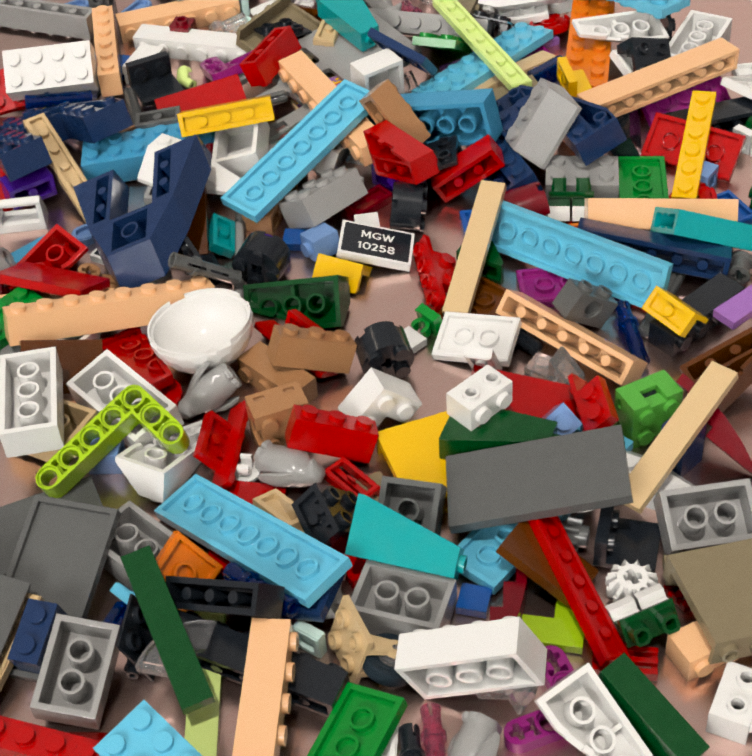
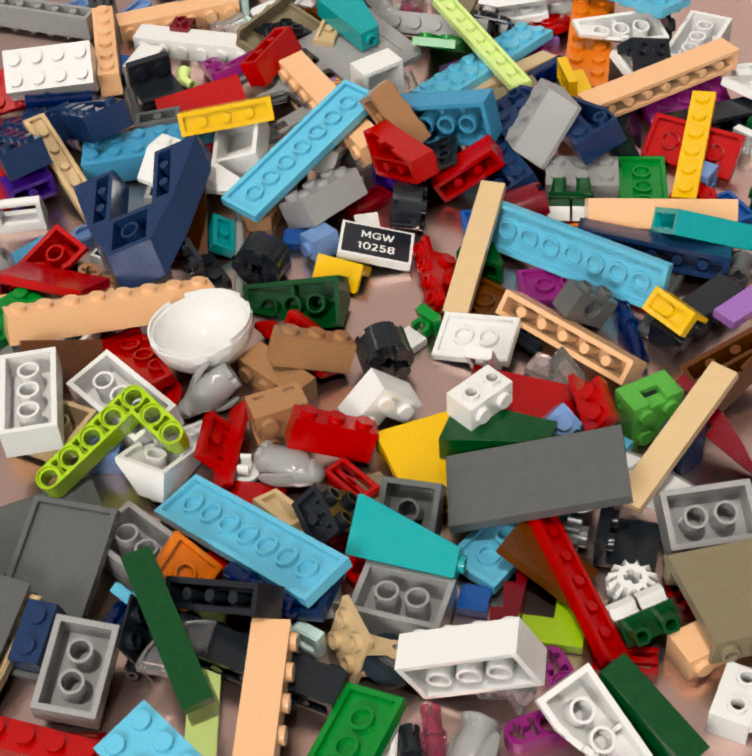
dark grey pin [168,252,242,286] -> none
dark blue tile [367,27,438,76] -> none

